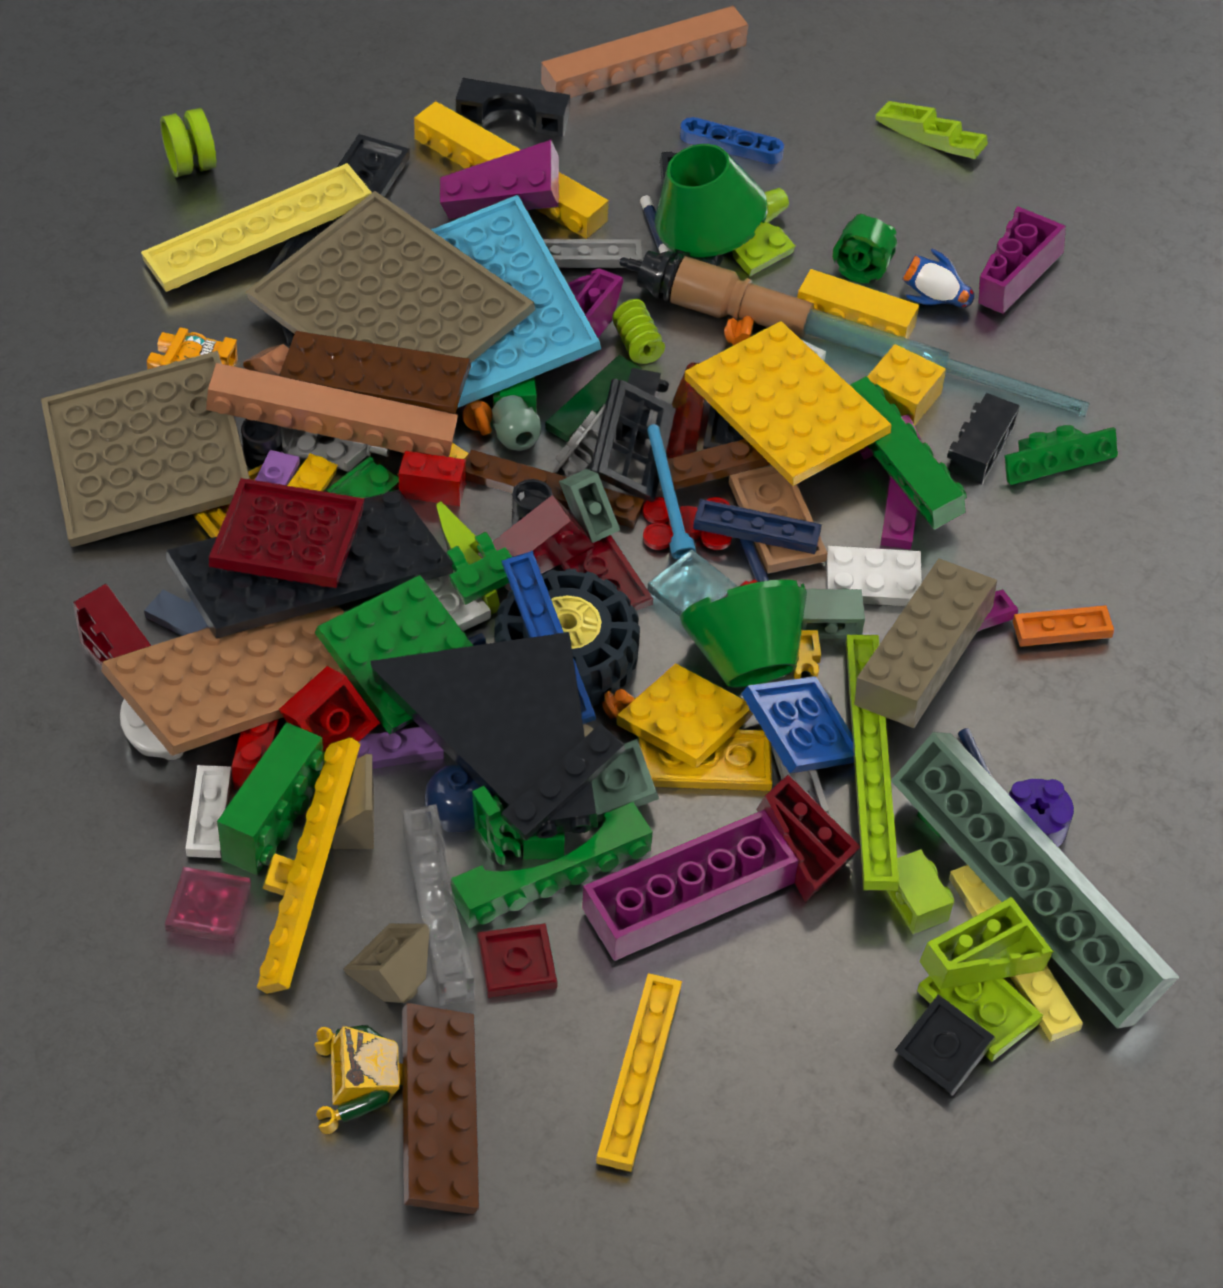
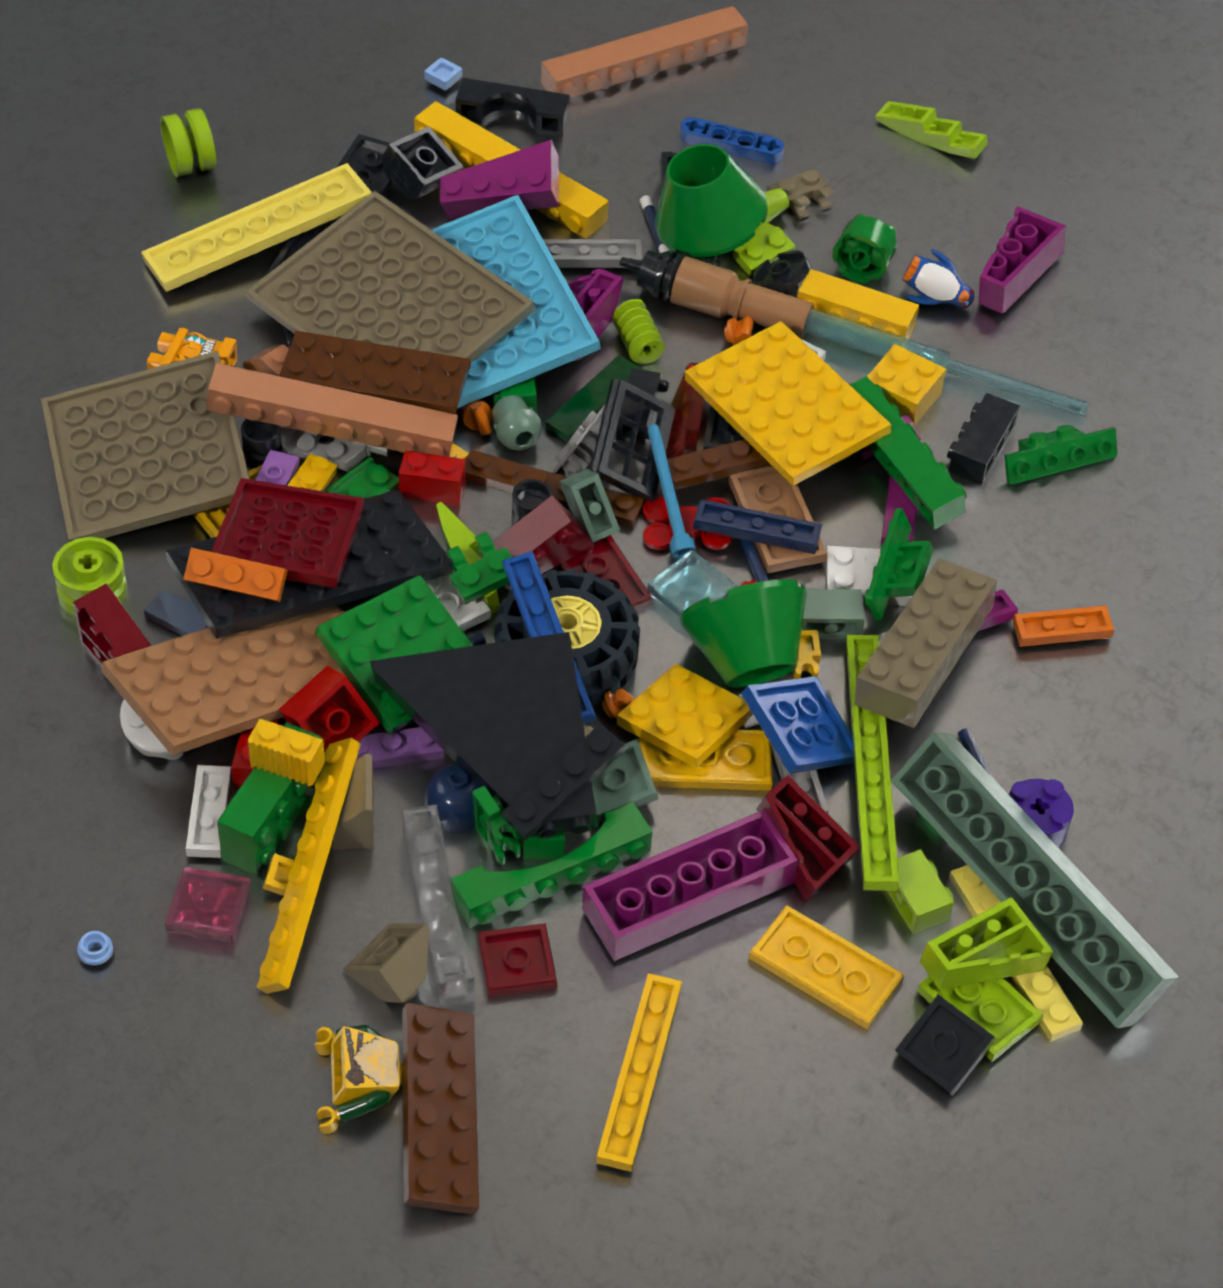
none -> lime wheel [52,537,128,617]
none -> light blue plate [77,931,113,965]
none -> orange plate [183,548,288,602]
none -> yellow brick [248,719,325,787]
none -> black slope [381,126,465,199]
none -> light blue plate [424,57,462,91]
none -> yellow tile [749,905,904,1029]
none -> black plate [753,250,812,295]
none -> dark tan plate [767,168,834,219]
none -> green bracket [865,508,933,621]

